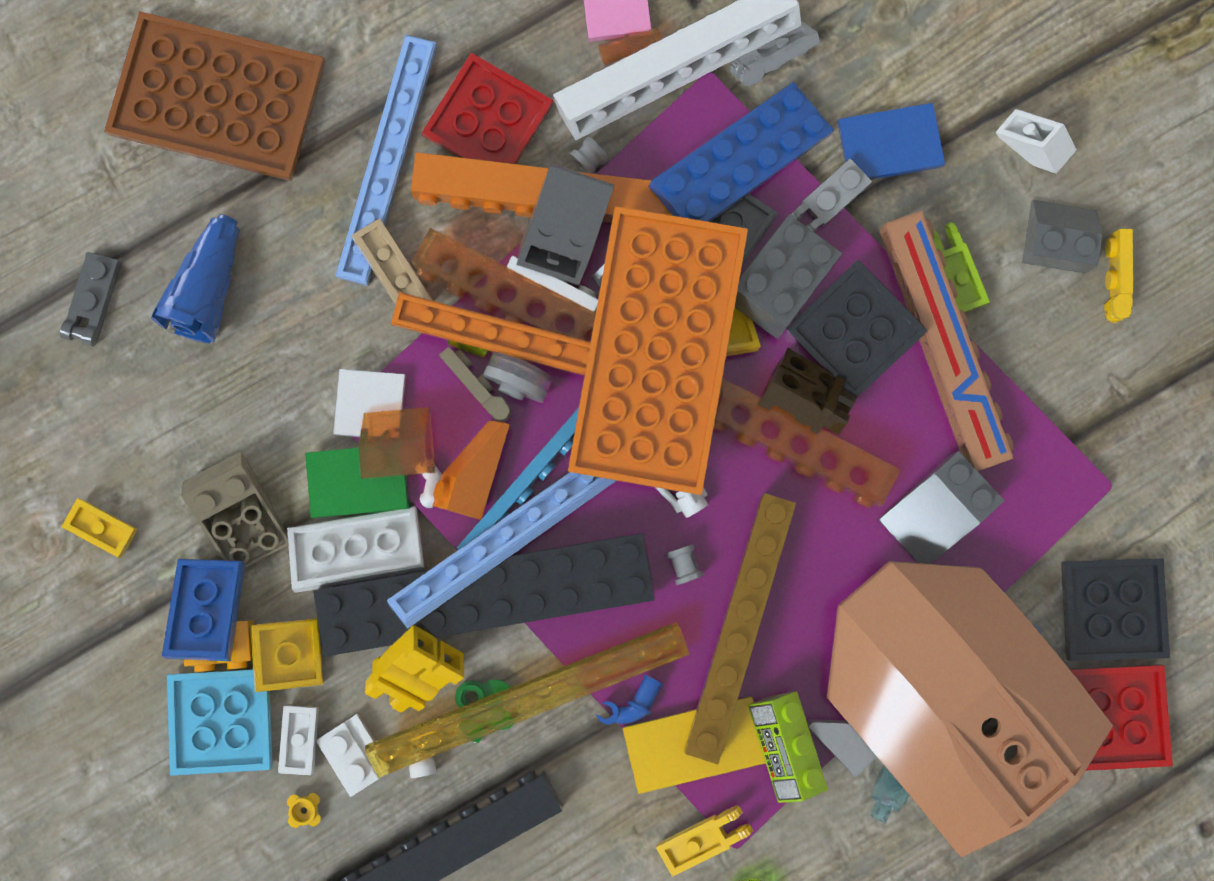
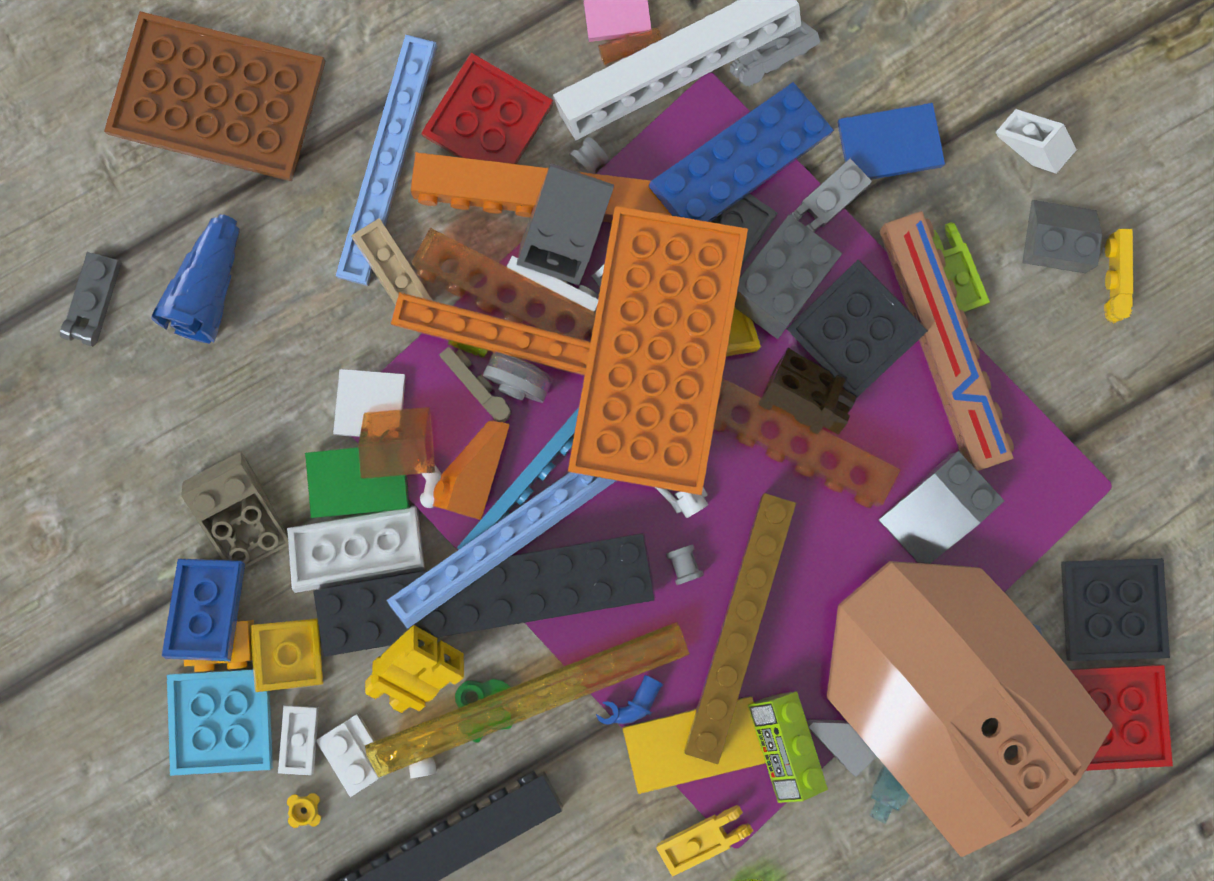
yellow plate [61,498,138,558] -> none

